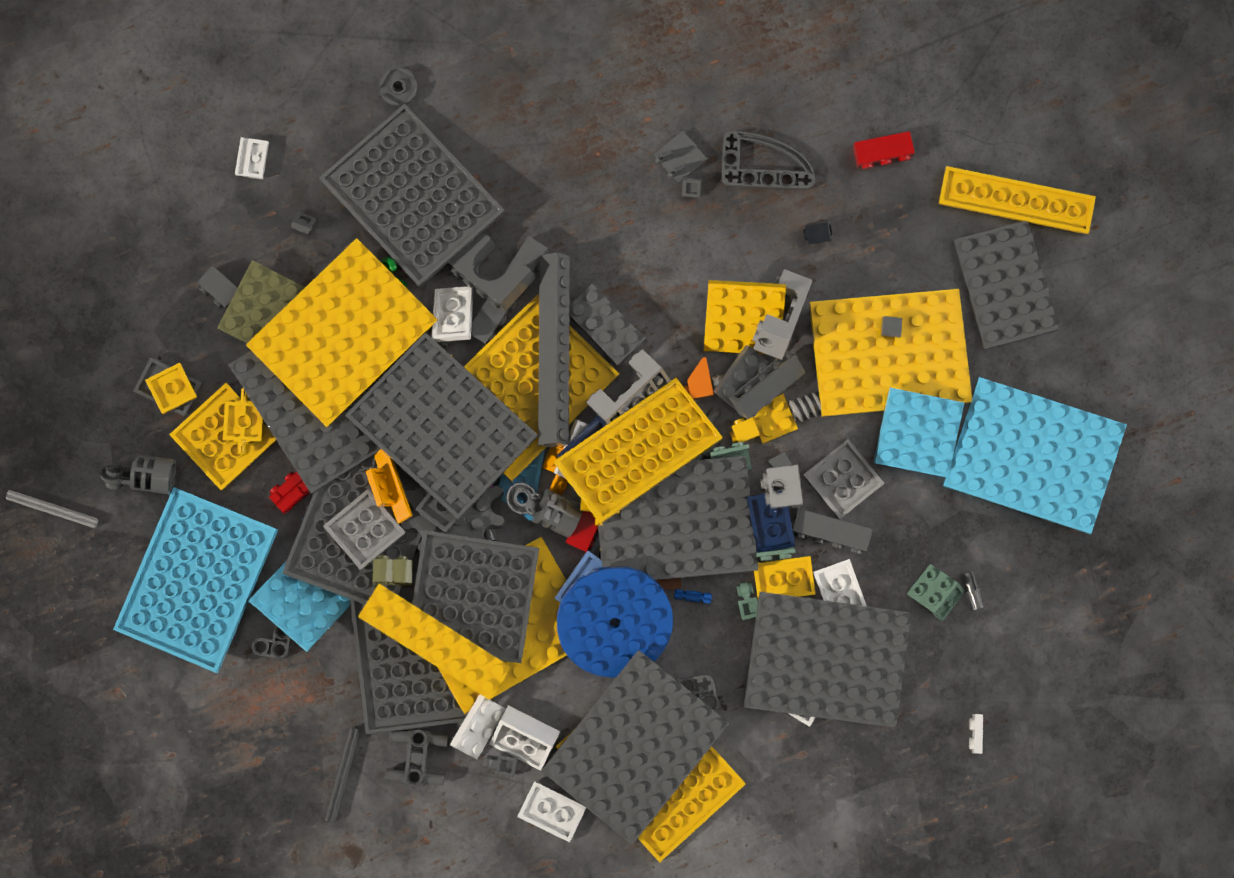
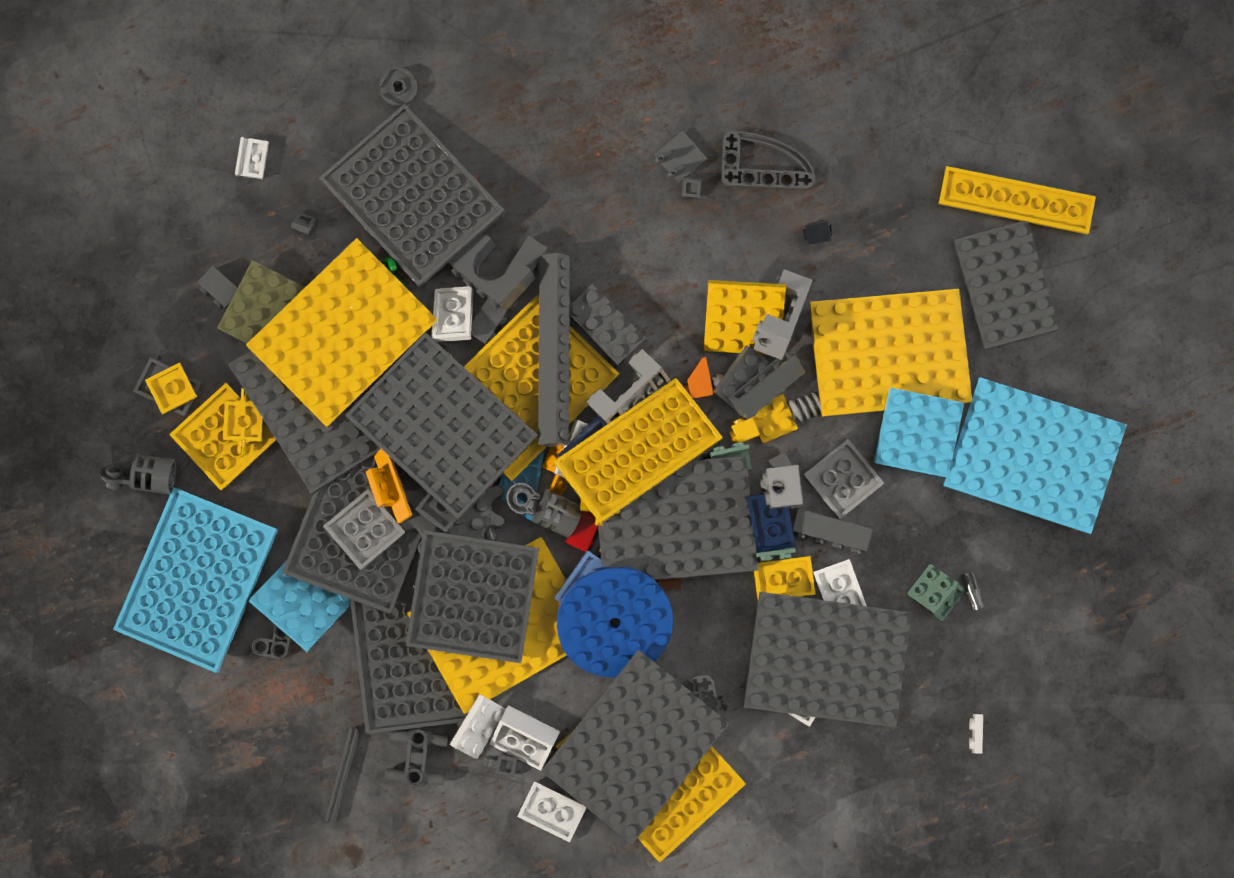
light grey axle [6,490,99,528] -> none
red brick [268,471,310,515] -> none
yellow plate [358,584,511,700] -> none
olive brick [373,556,412,586] -> none
blue axle [674,589,712,604] -> none
sand green plate [736,581,758,620] -> none
red brick [853,131,915,170] -> none
dark grey tile [881,316,902,338] -> none

